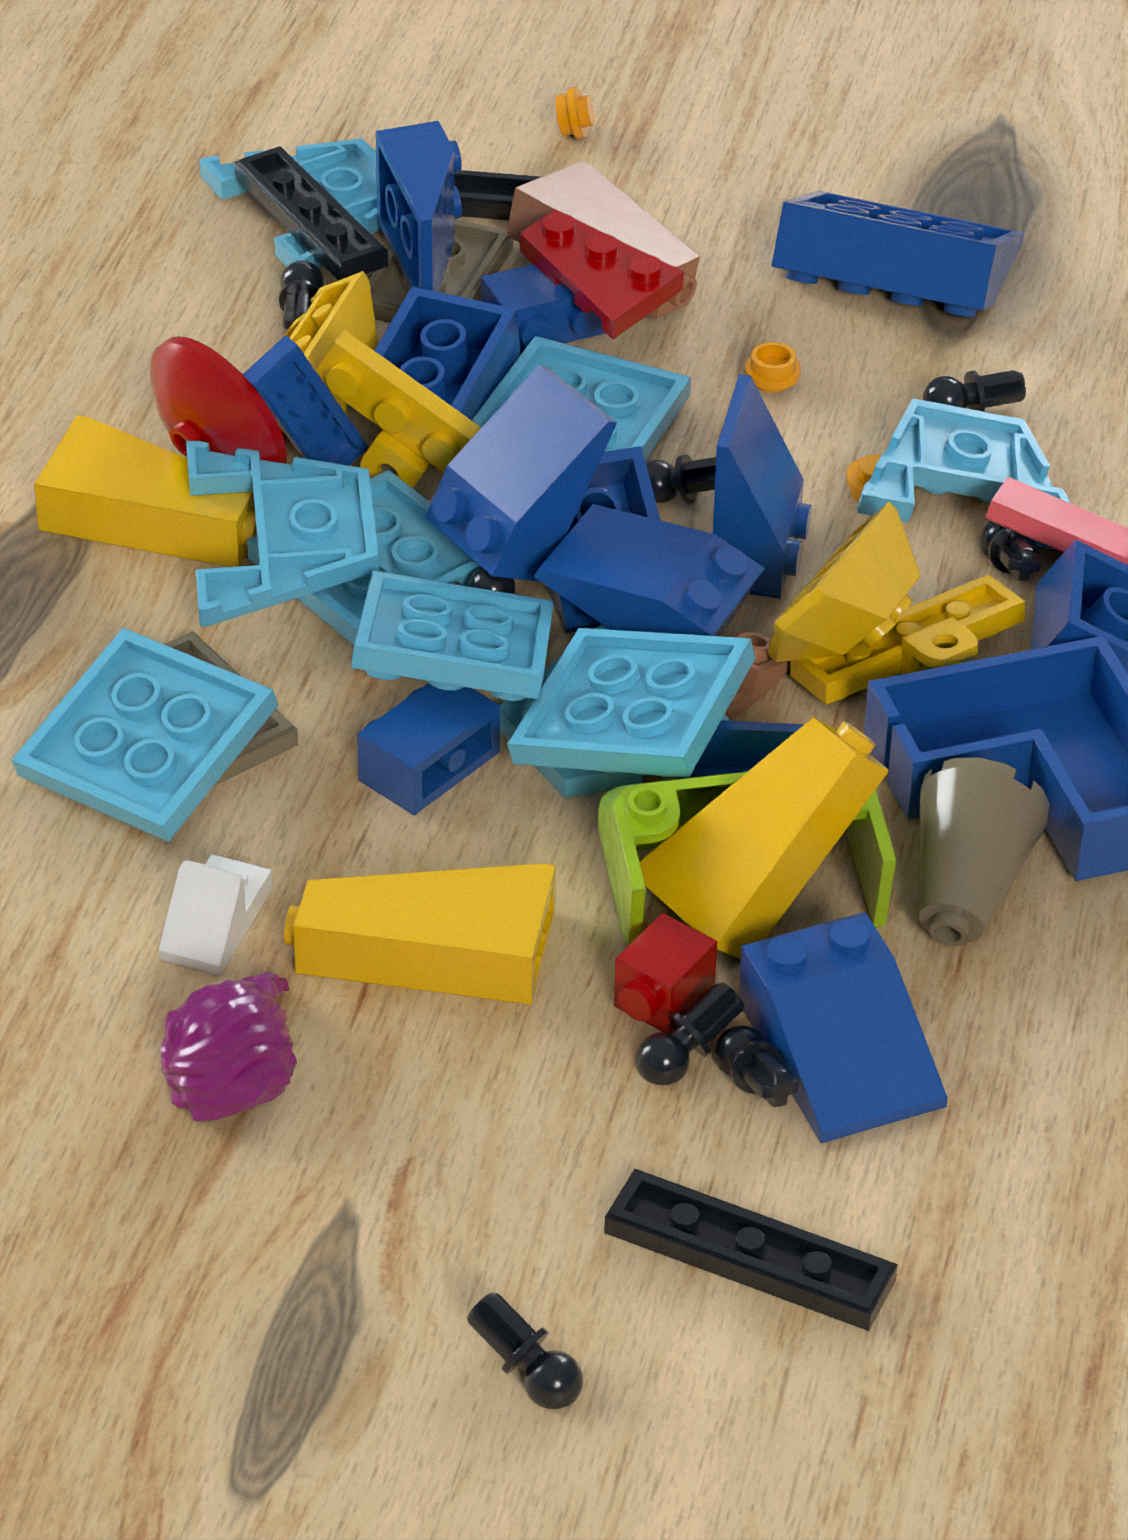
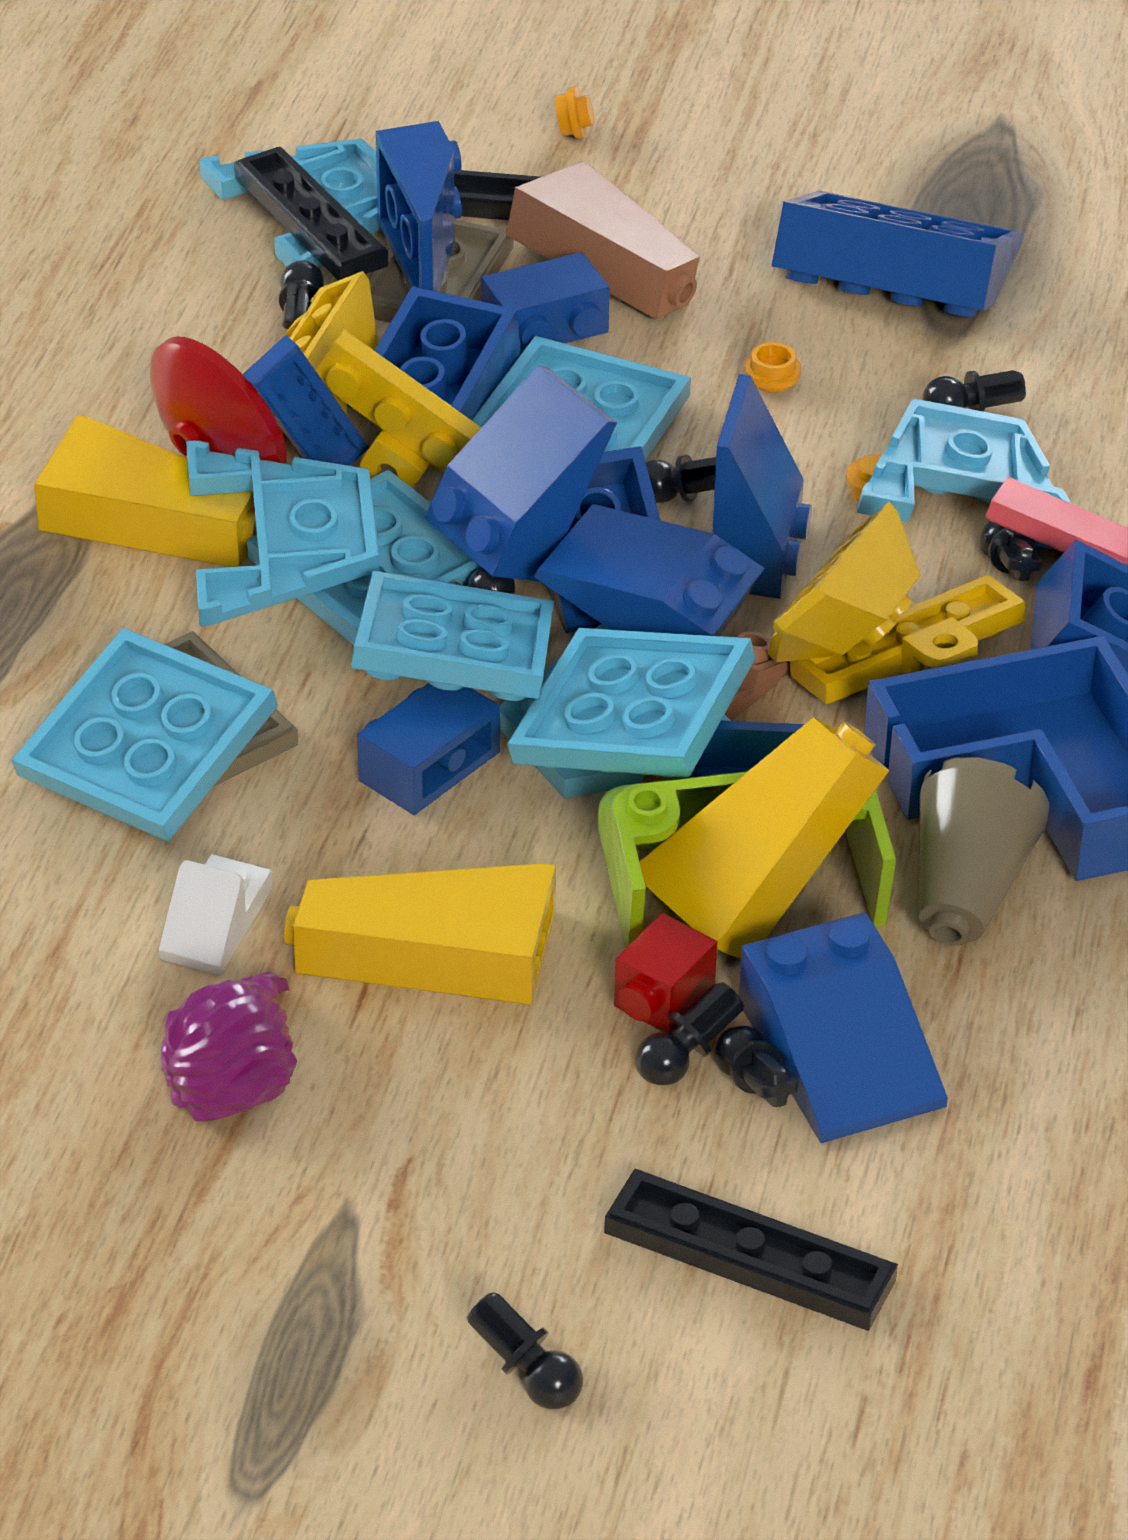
red wing [520,209,684,340] -> none

